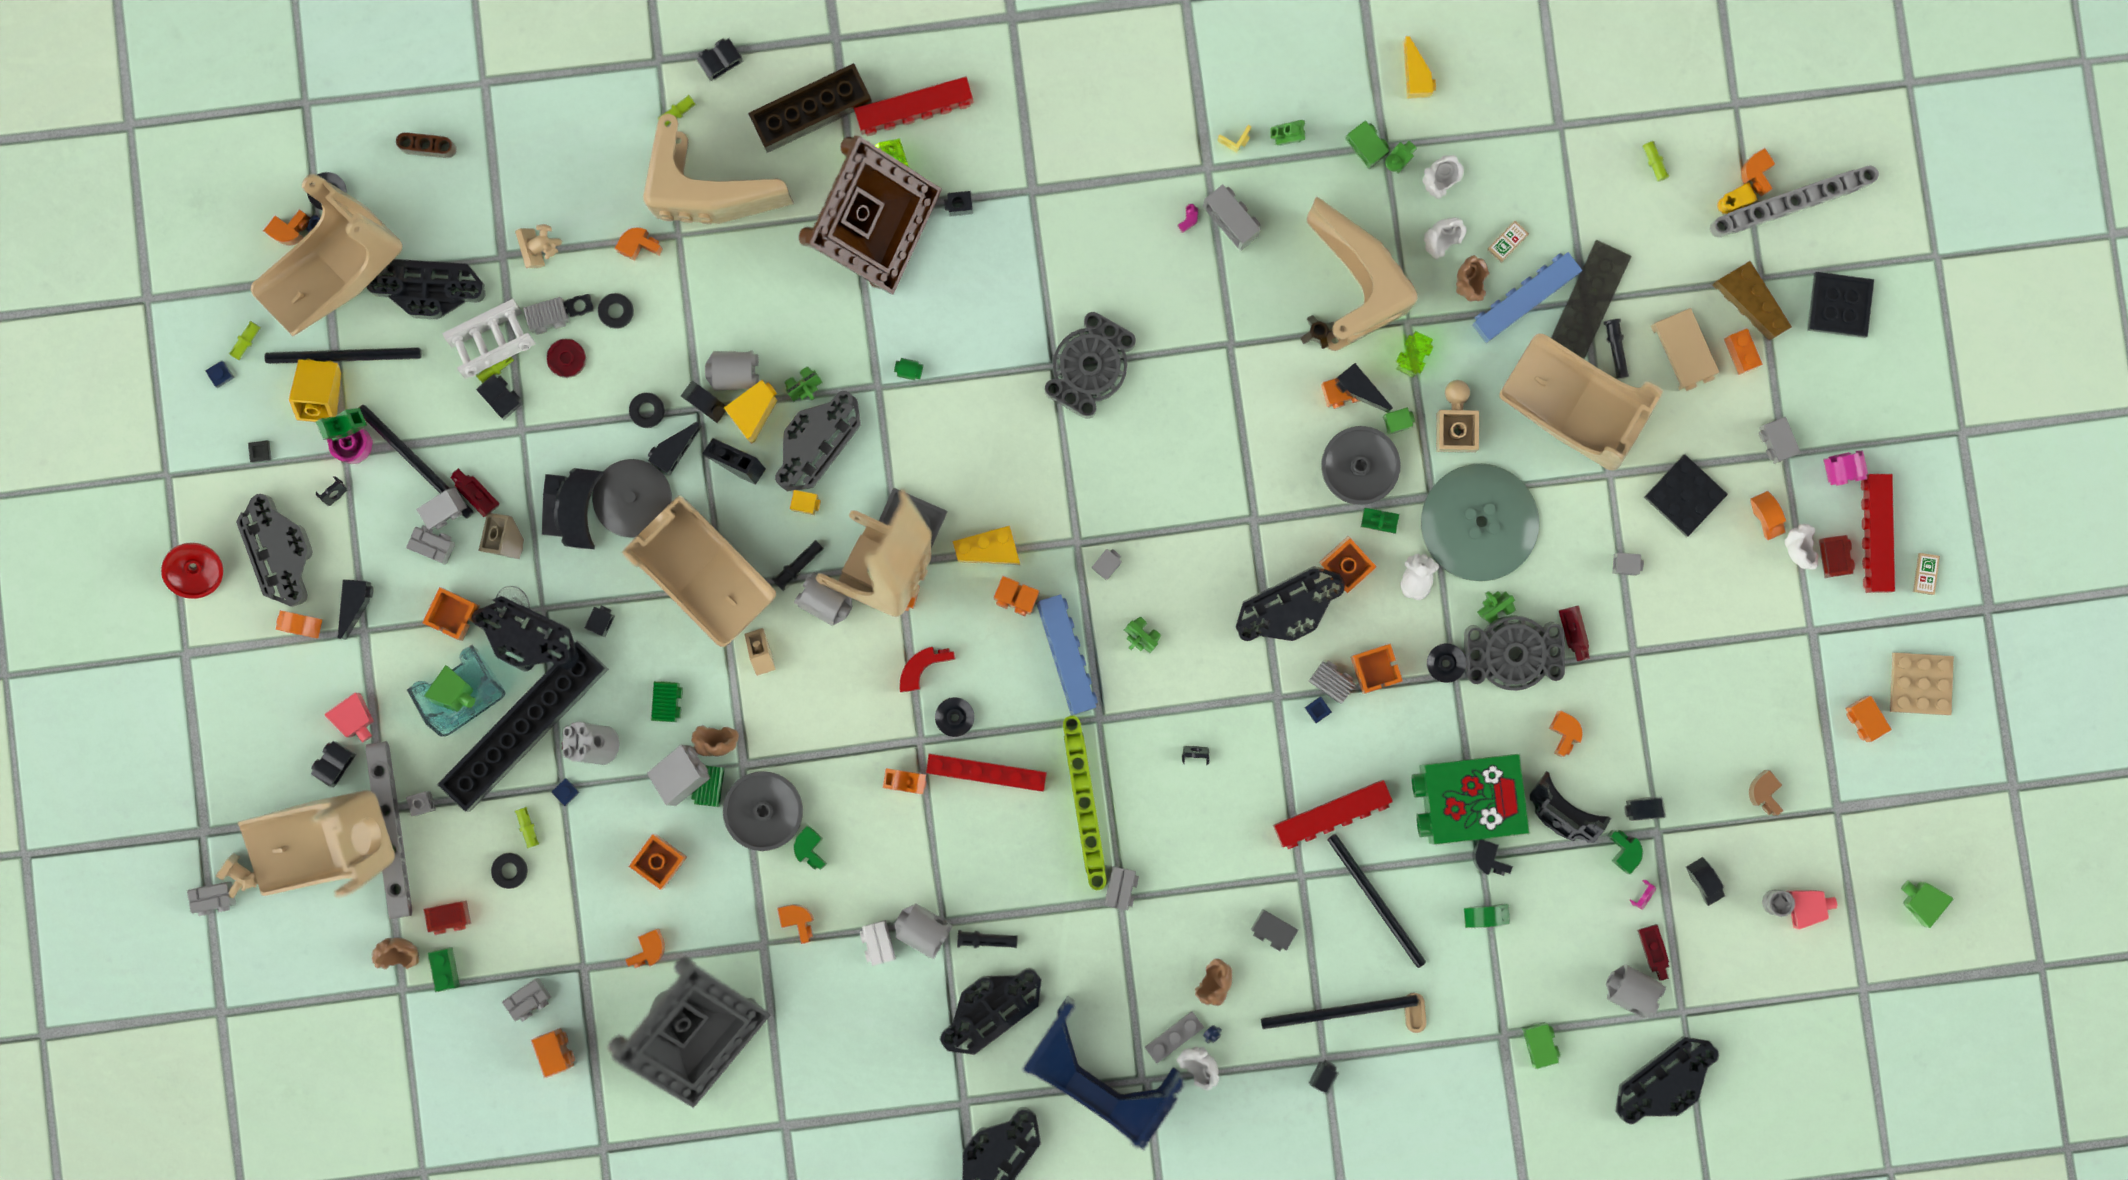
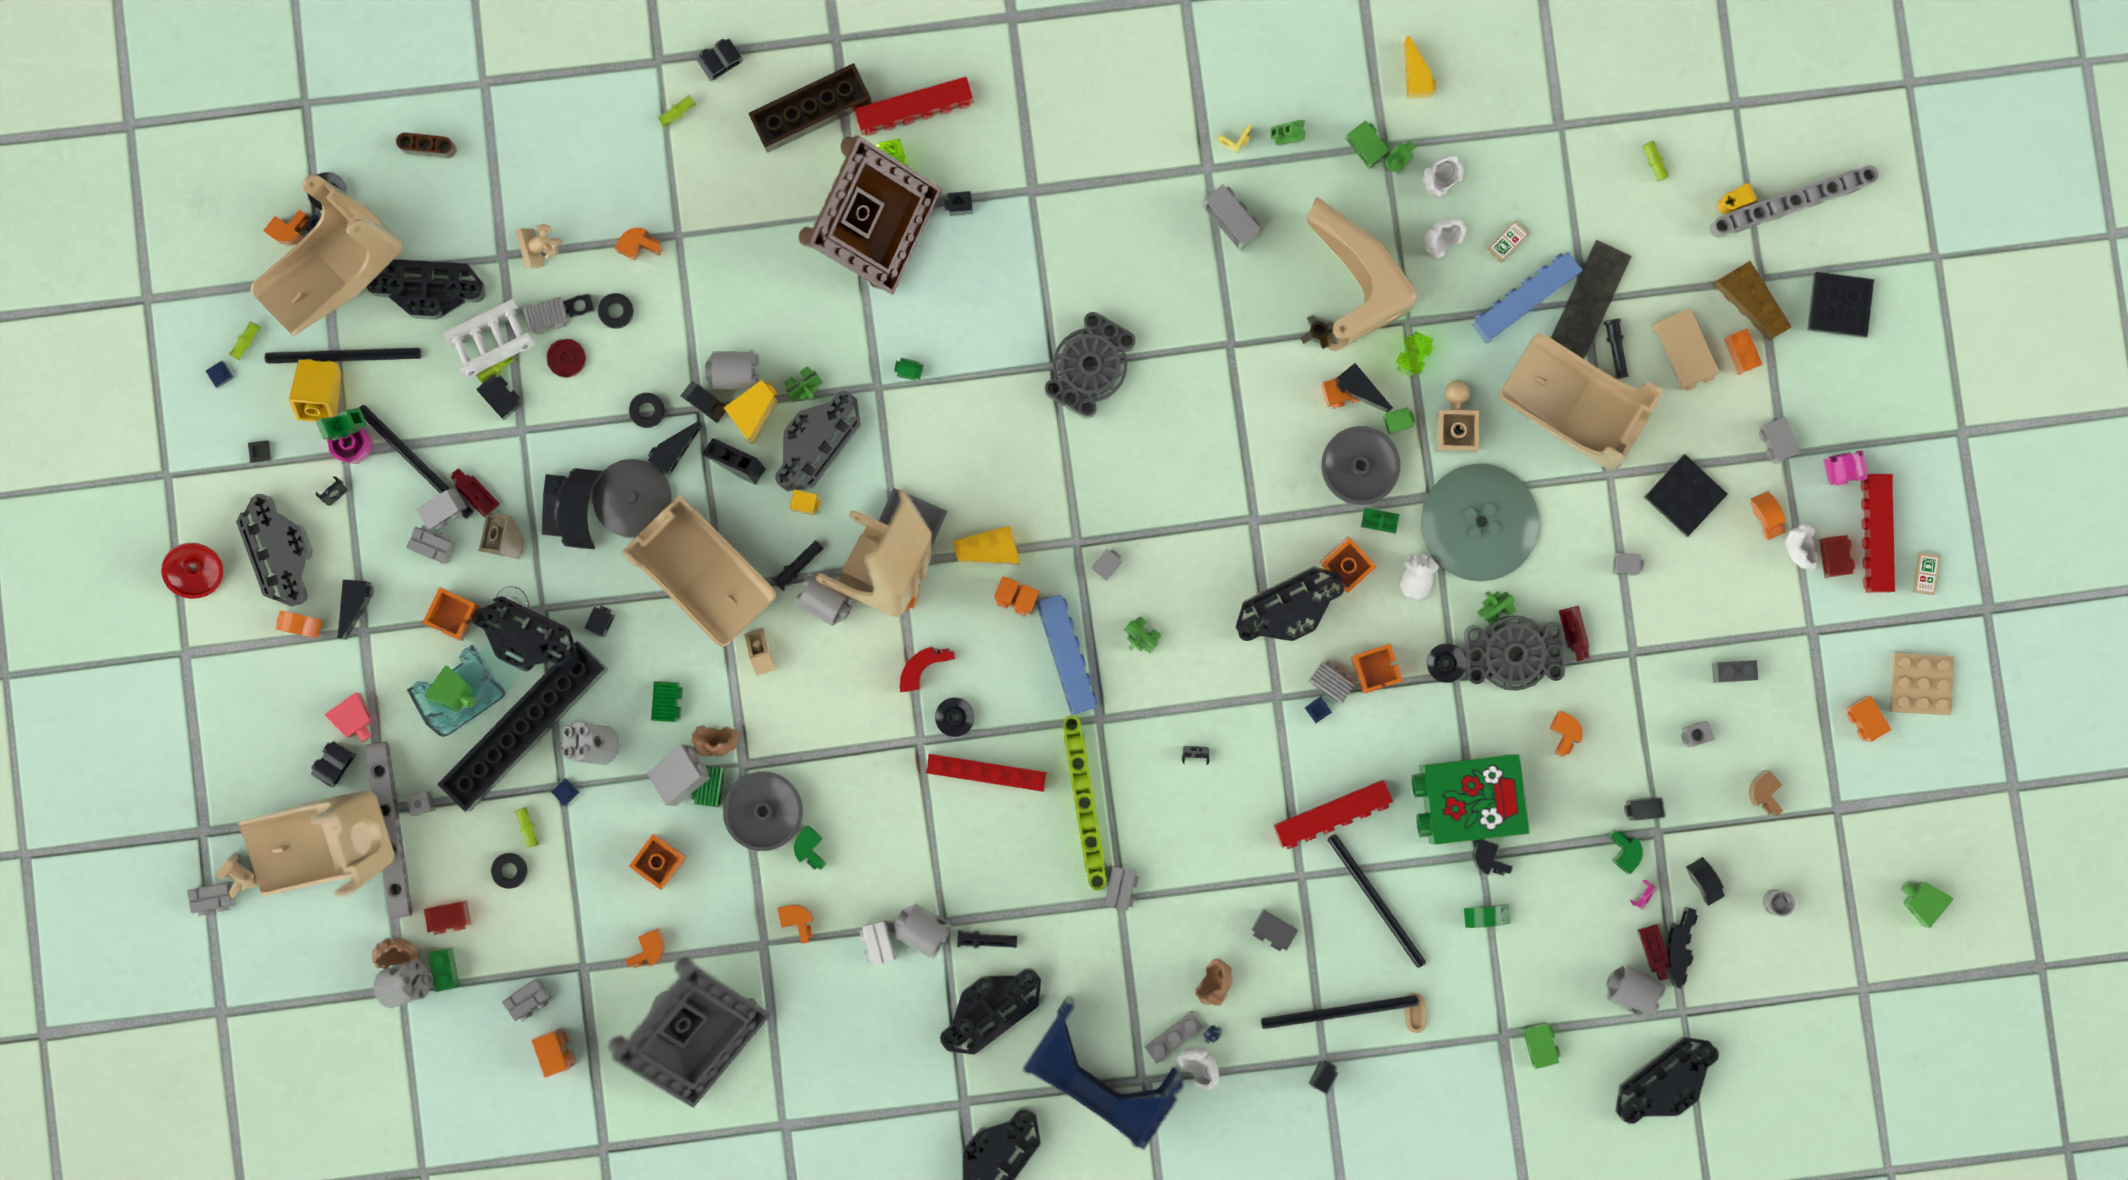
tan piece [643,114,794,224] -> none
orange brick [883,768,926,794] -> none
dark pink arm [1178,204,1199,233] -> none
medium nougat hair [1456,255,1489,301] -> none
black windscreen [1529,771,1611,843] -> none
orange brick [1741,148,1775,197] -> none
coral torso [1787,890,1837,929] -> none
none -> light grey cylinder [374,960,434,1008]
none -> black slope [1667,907,1698,989]
none -> light grey brick [1681,721,1715,747]
none -> dark grey brick [1712,660,1758,683]

